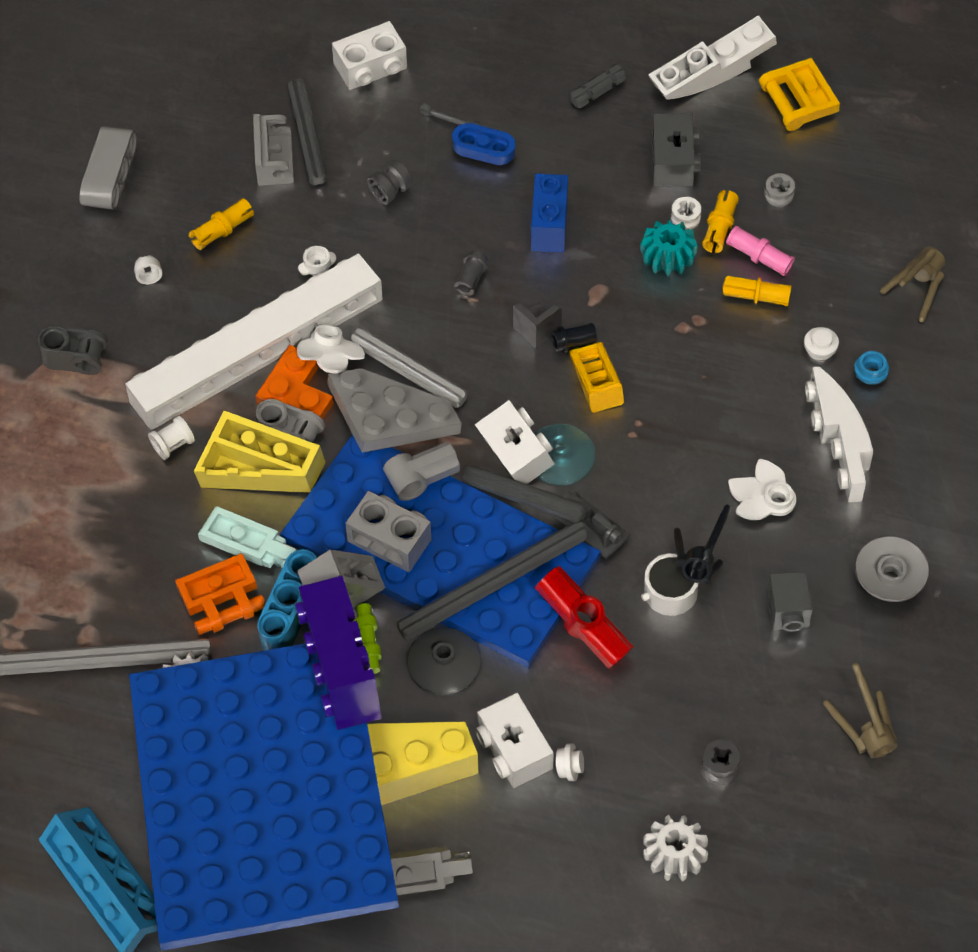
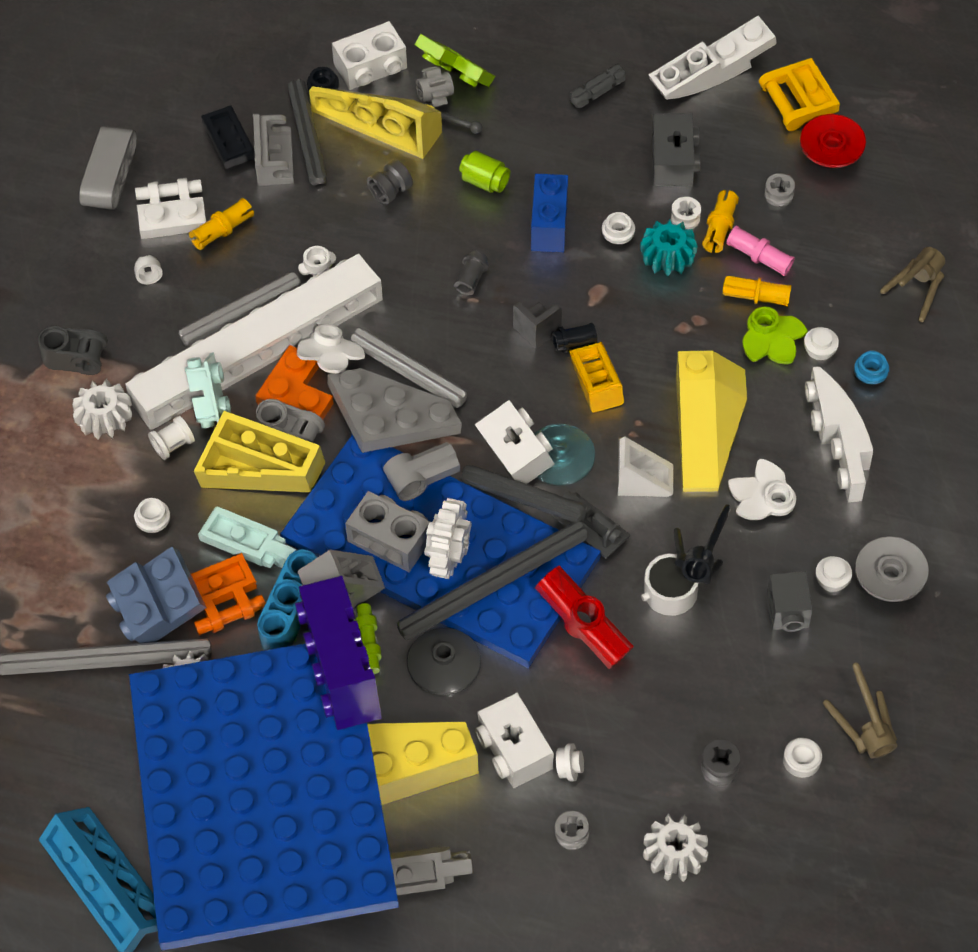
blue plate [452,123,515,165] -> none
none -> white gear [72,379,132,440]
none -> sand blue plate [106,546,207,643]
none -> white plate [134,498,171,533]
none -> white plate [135,178,206,239]
none -> light grey axle [178,272,301,347]
none -> light aqua hinge [185,352,231,428]
none -> black plate [201,105,255,169]
none -> black plate [307,67,339,91]
none -> light yellow wedge [309,86,442,159]
none -> lime plate [414,34,495,87]
none -> light grey gear [416,66,454,108]
none -> white gear [424,498,472,579]
none -> lime brick [459,150,511,193]
none -> light grey bush [555,811,590,850]
none -> white plate [602,212,635,244]
none -> white slope [618,436,673,497]
none -> light yellow wedge [676,351,747,492]
none -> lime plate [743,306,808,364]
none -> white tile [783,738,822,778]
none -> red dish [800,114,866,168]
none -> white plate [815,556,852,592]

